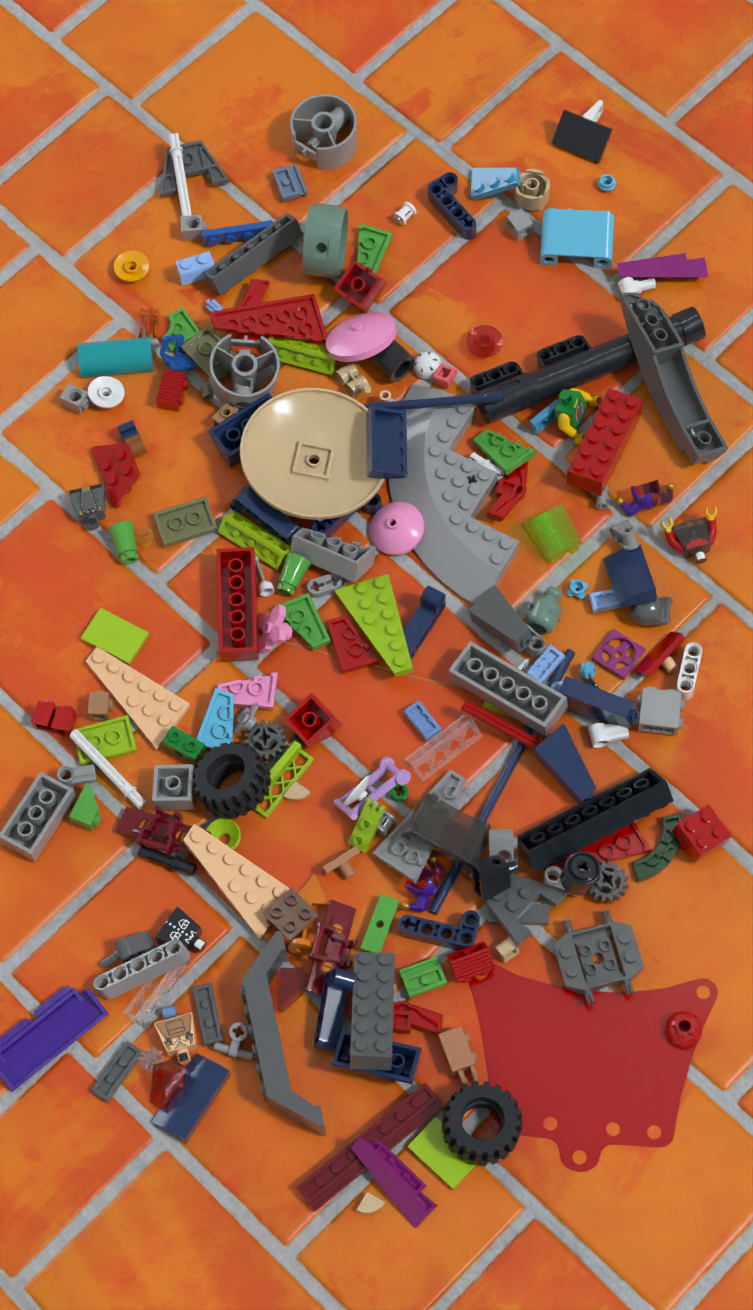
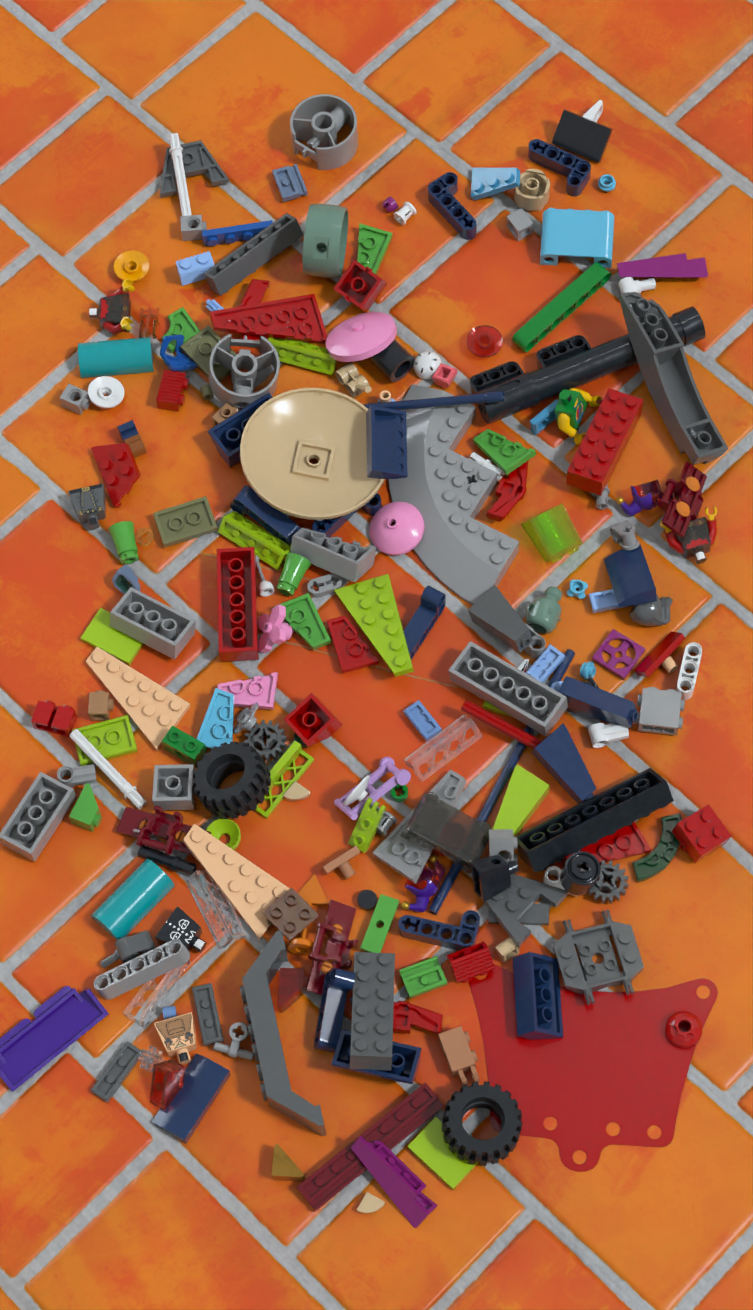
none -> torso [89,278,135,335]
none -> teal brick [91,859,175,940]
none -> light grey brick [110,587,196,660]
none -> sand blue rock [112,565,141,594]
none -> clear fence [185,869,247,949]
none -> pearl gold slope [272,1144,305,1182]
none -> black tile [357,890,377,911]
none -> magenta hinge [382,196,398,212]
none -> lime slope [493,764,550,837]
none -> green beam [512,262,611,353]
none -> dark blue slope [513,952,563,1040]
none -> dark blue beam [528,139,591,197]
none -> dark red piece [658,462,707,538]

